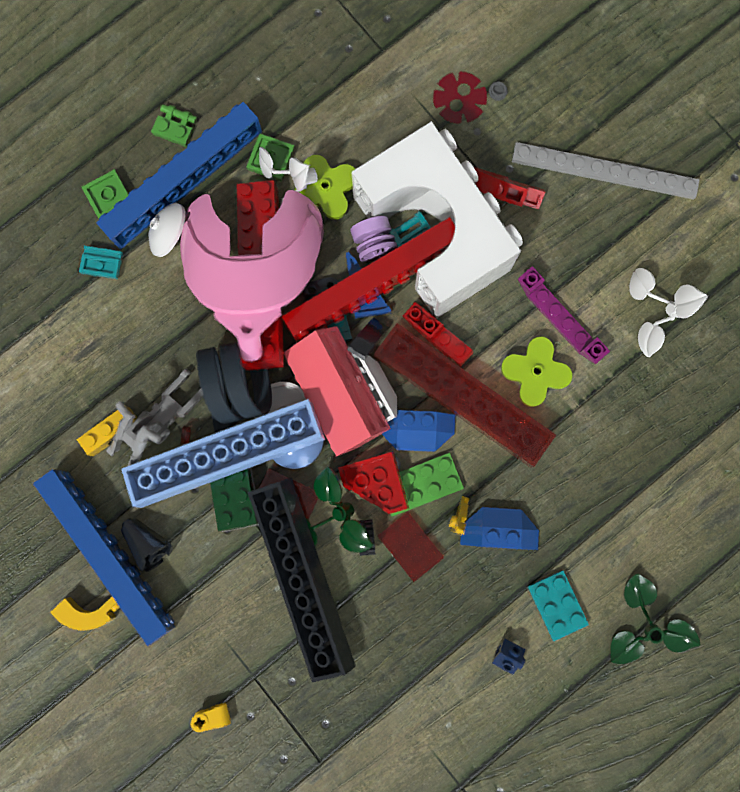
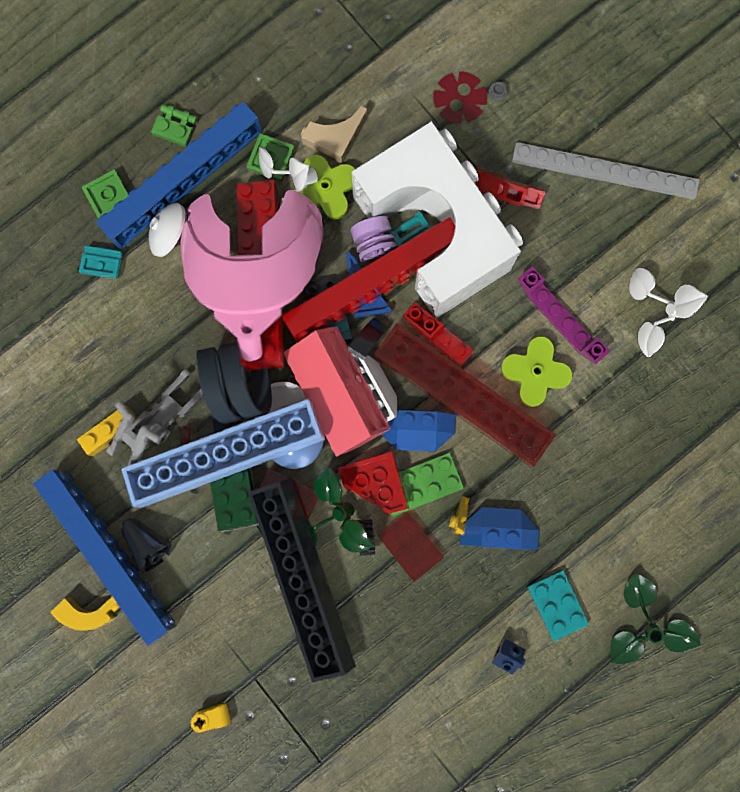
none -> tan arch [301,106,367,163]

